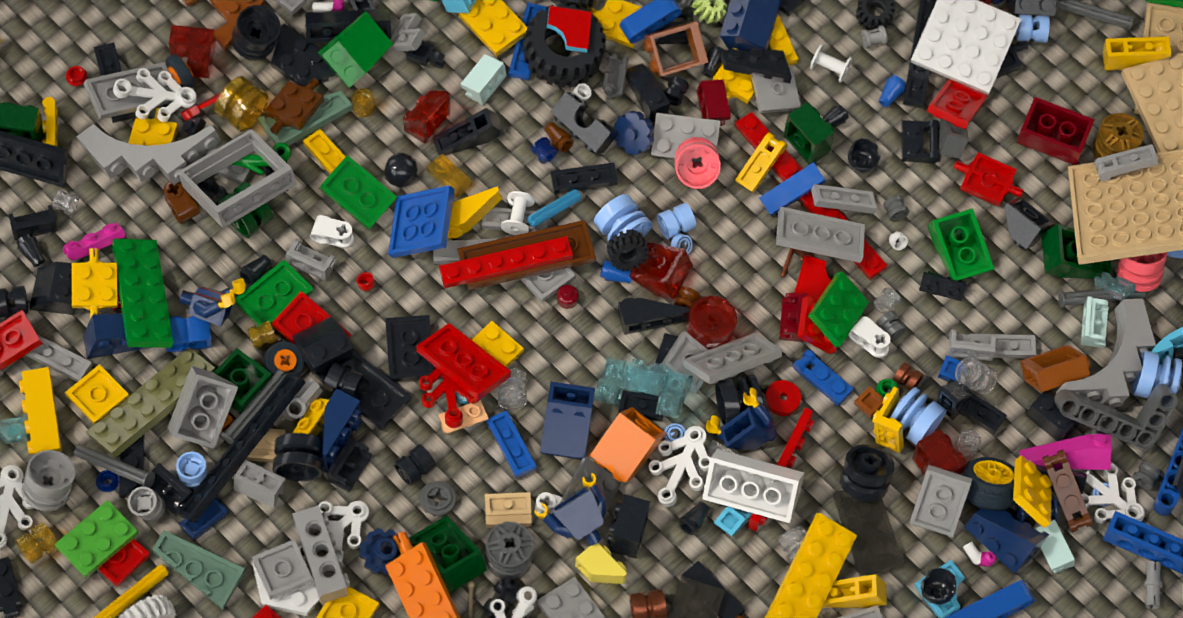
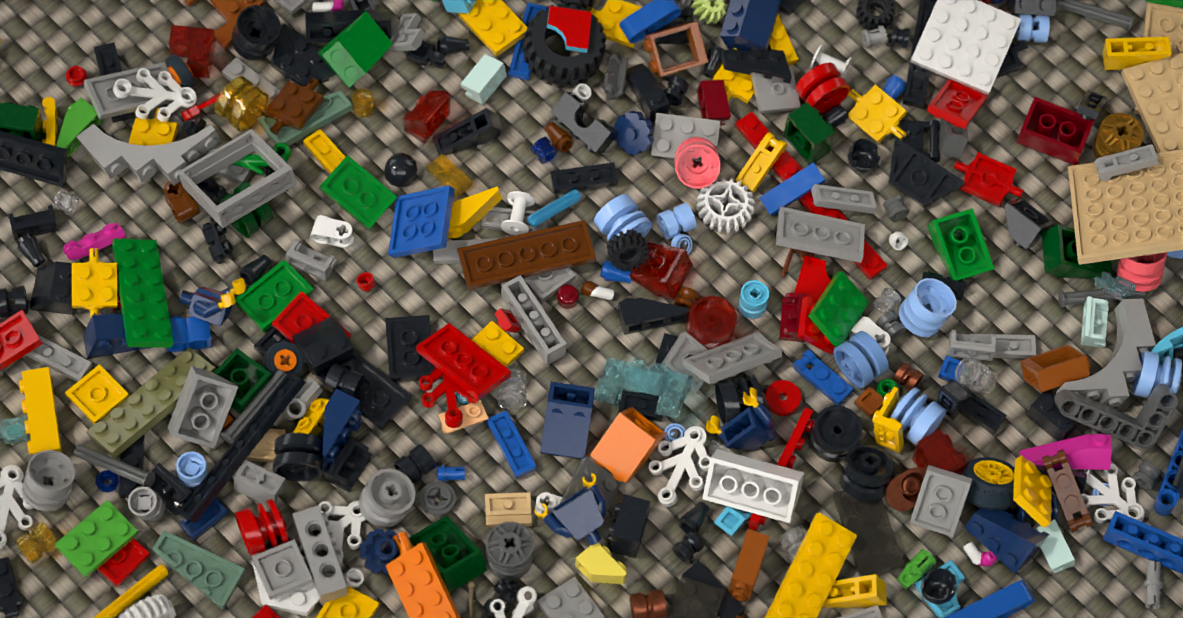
clear yellow wheel [247,321,276,349] -> none
red plate [439,236,573,289] -> none
clear wheel [956,430,981,457] -> none
none -> bright green slope [56,97,102,158]
none -> black hinge [202,217,234,264]
none -> light grey plate [222,58,280,108]
none -> red wheel [234,499,288,557]
none -> white hinge [347,568,364,589]
none -> light grey wheel [358,469,416,528]
none -> black cone [437,35,469,56]
none -> blue pin [437,465,465,482]
none -> red plate [494,308,522,333]
none -> light grey brick [501,275,567,365]
none -> arm [581,281,614,300]
none -> black wheel [672,531,704,563]
none -> white gear [696,176,755,234]
none -> dark orange window [728,529,770,601]
none -> medium azure wheel [738,280,769,319]
none -> red wheel [795,62,851,115]
none -> black wheel [809,405,863,462]
none -> medium blue wheel [833,331,889,389]
none -> yellow plate [848,85,907,144]
none -> copper piece [886,467,927,511]
none -> black wing [888,137,965,207]
none -> black wheel [890,26,910,49]
none -> bright green hinge [896,549,936,589]
none -> light blue wheel [899,278,957,337]
none -> black plate [1077,90,1107,120]

